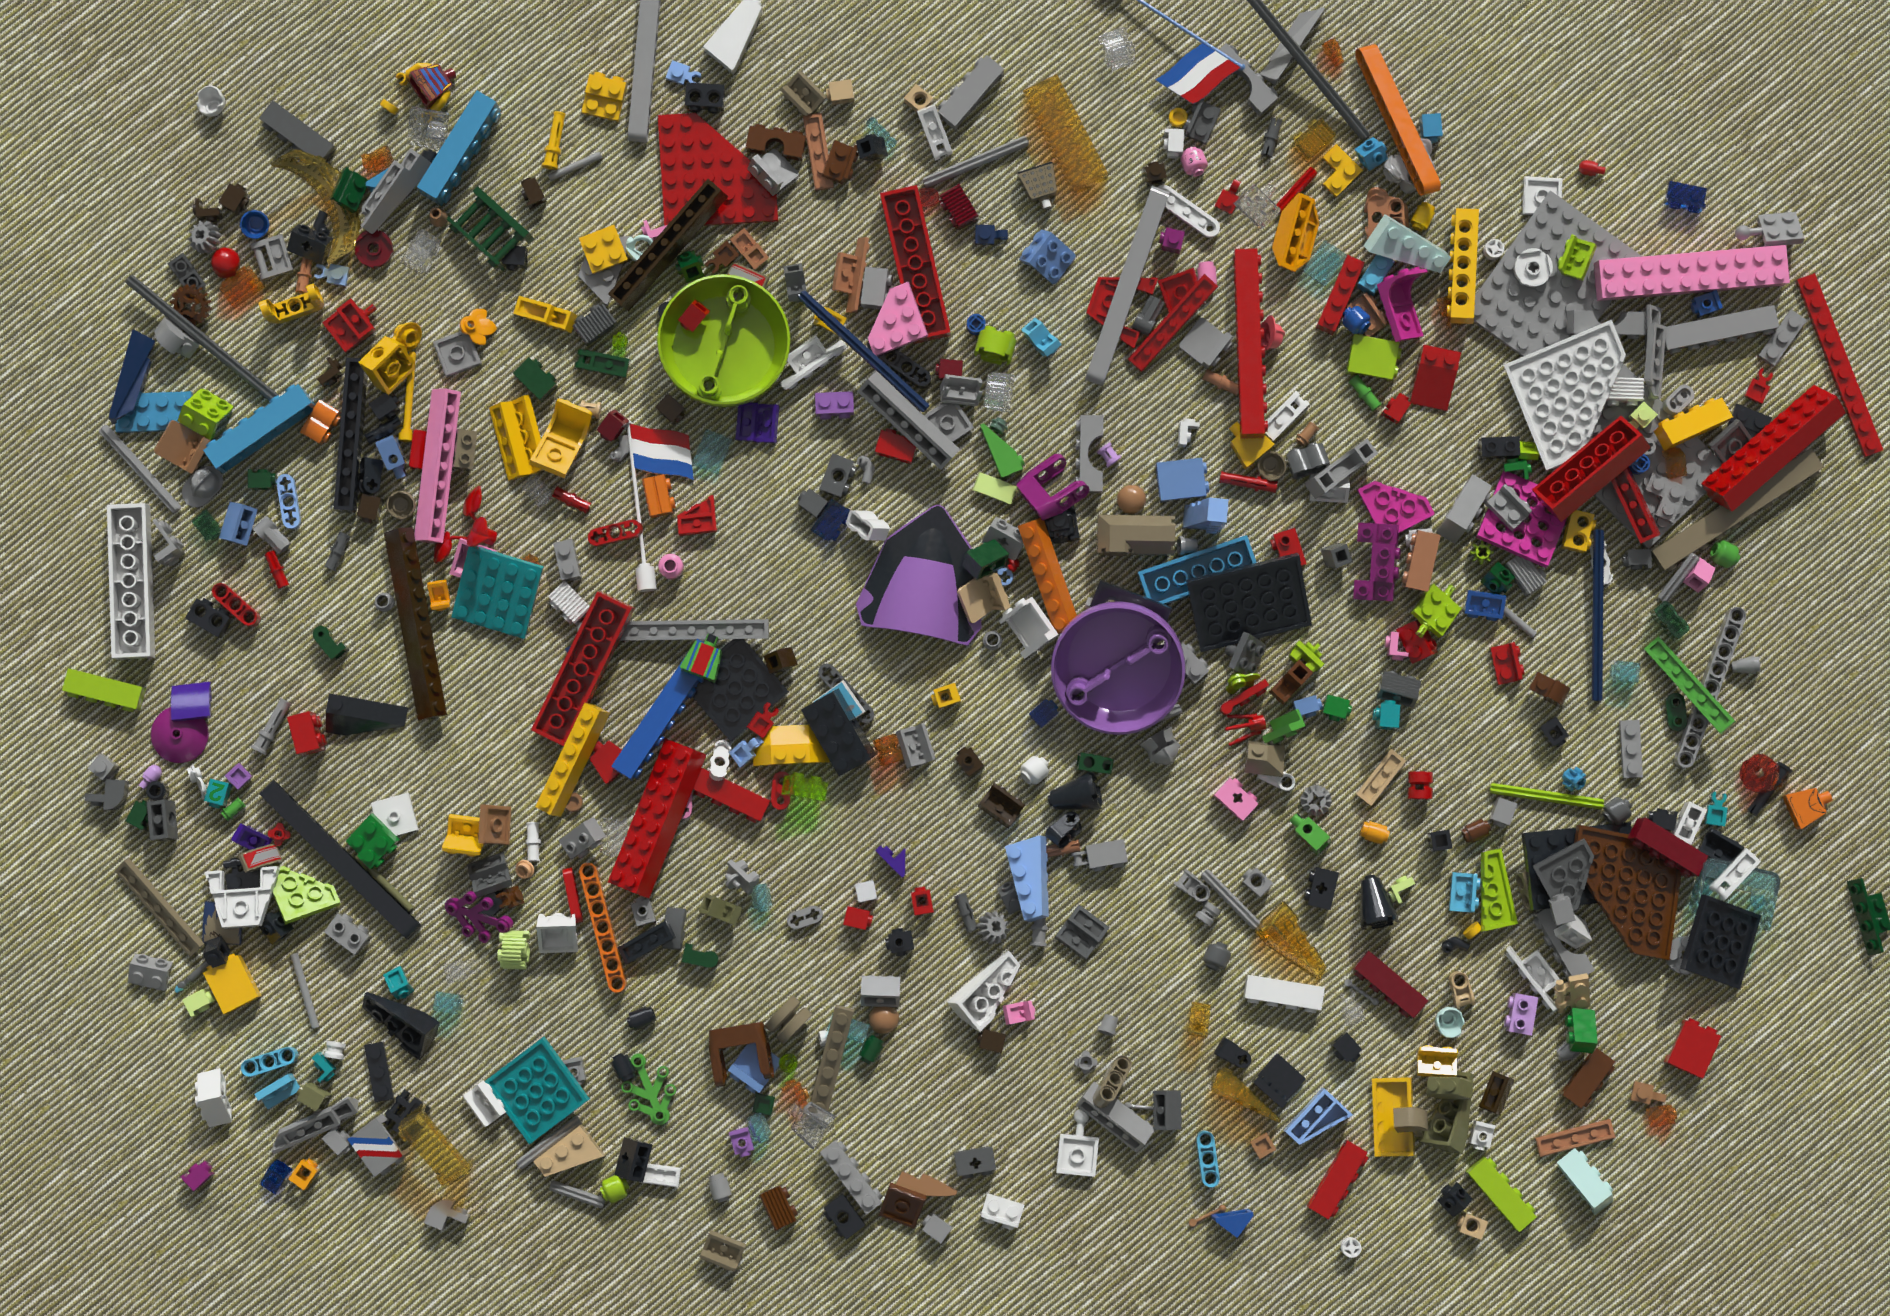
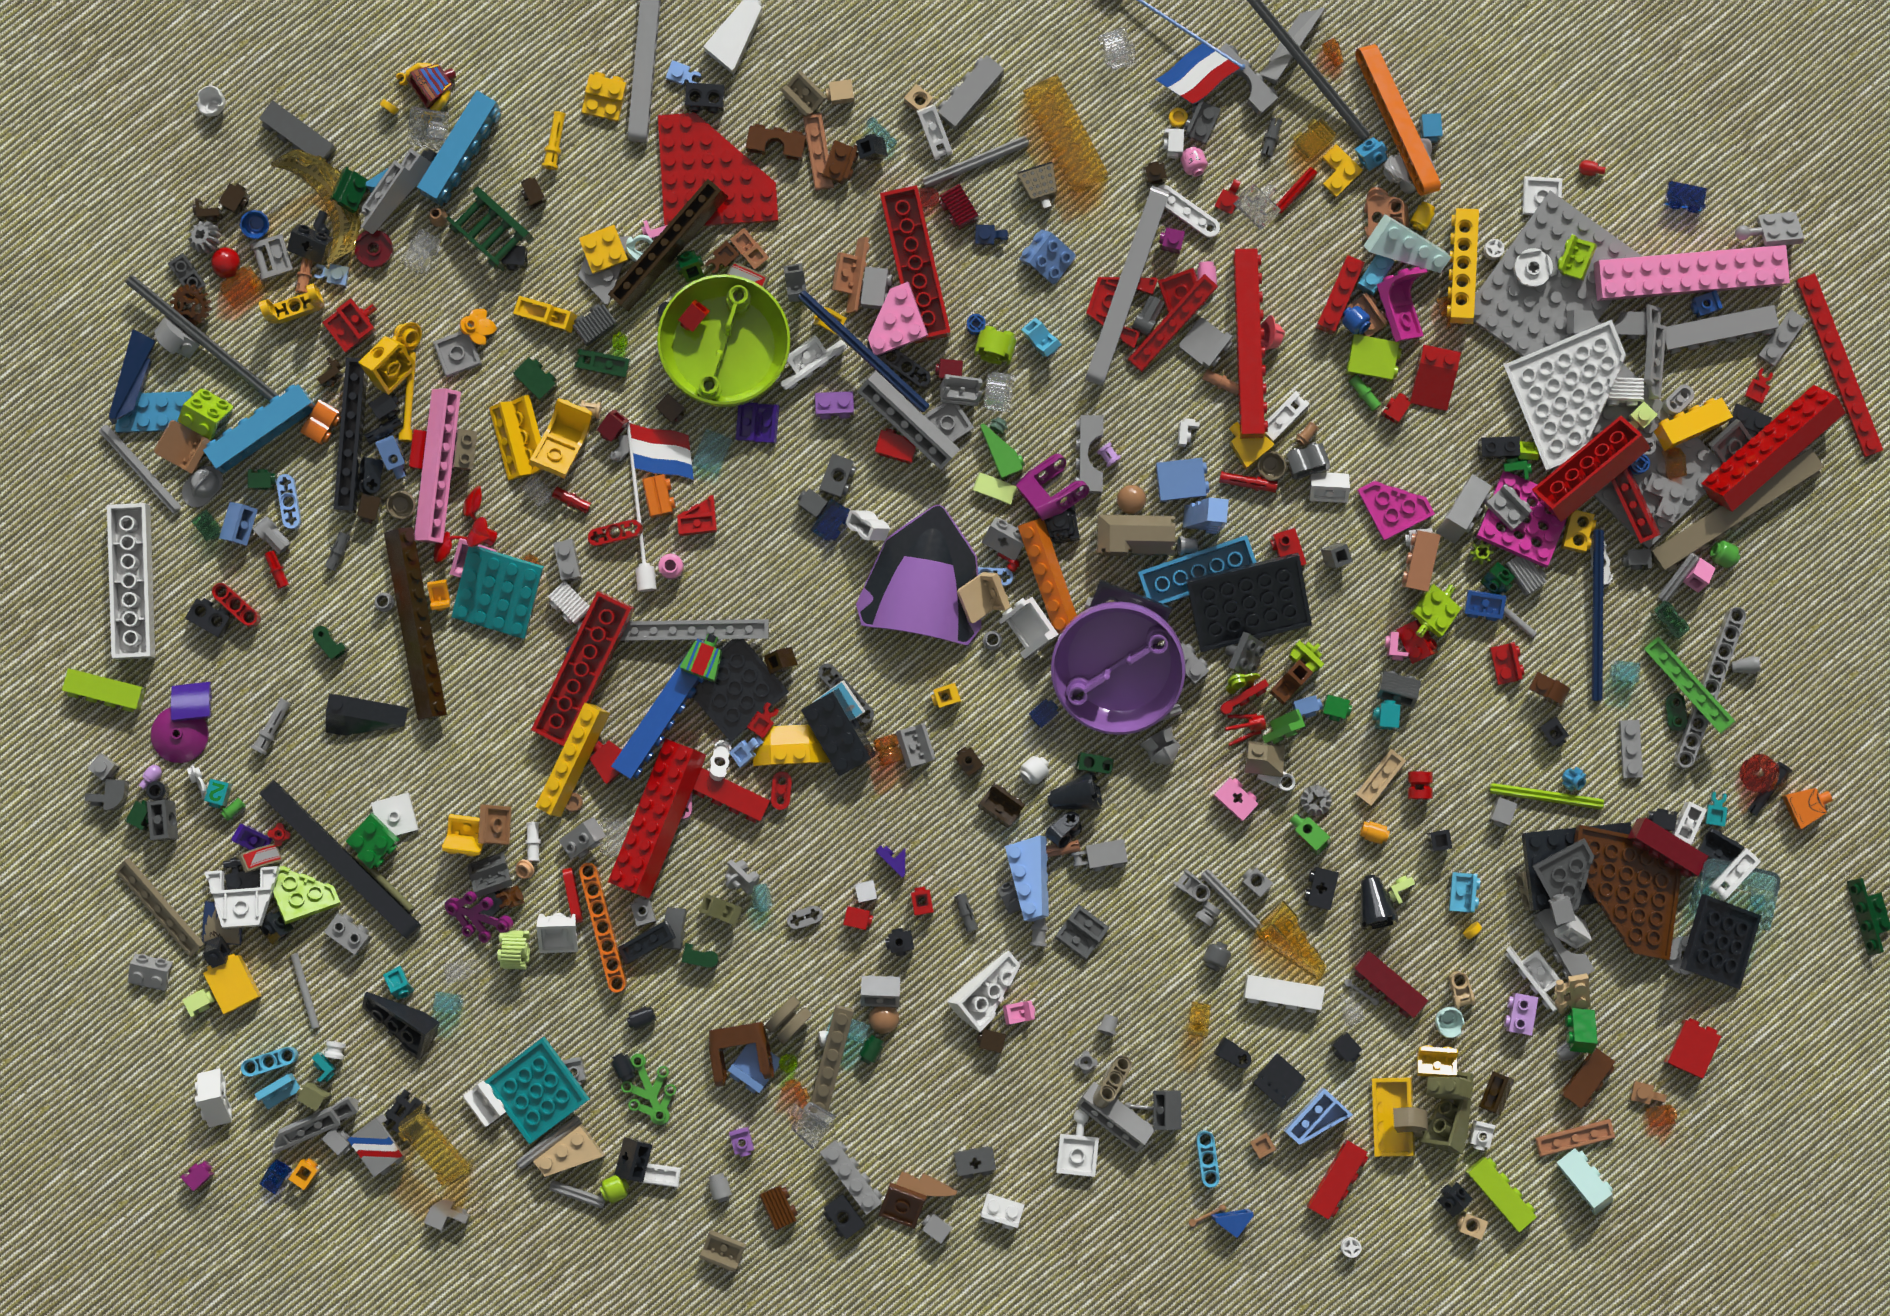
light grey bracket [152,518,185,567] -> none
dark grey piece [175,961,210,993] -> none
medium lavender plate [225,763,253,790] -> none
red brick [287,711,327,756] -> none
clear orange bracket [361,146,394,173] -> none
black plate [364,1041,395,1102] -> none
light grey bar [548,151,602,181] -> none
light grey bracket [747,149,799,196] -> none
clear light blue brick [747,1113,772,1143] -> none
dark green tile [752,1093,775,1116] -> none
clear neon green brick [782,772,828,802] -> none
light grey arm [857,456,875,484] -> none
dark green brick [962,539,1010,580] -> none
light grey gear [976,911,1010,944] -> none
clear yellow wedge [1208,1067,1281,1123] -> none
light orange wedge [1272,193,1319,272] -> none
clear light blue plate [1302,240,1347,287] -> none
light grey arch [1305,438,1378,499] -> none
magenta bracket [1353,522,1401,602] -> none
black arm [1441,936,1471,953] -> none
reddish brown brick [1461,818,1491,844] -> none
lime wing [1481,848,1518,932] -> none
dark grey head [1602,797,1632,825] -> none

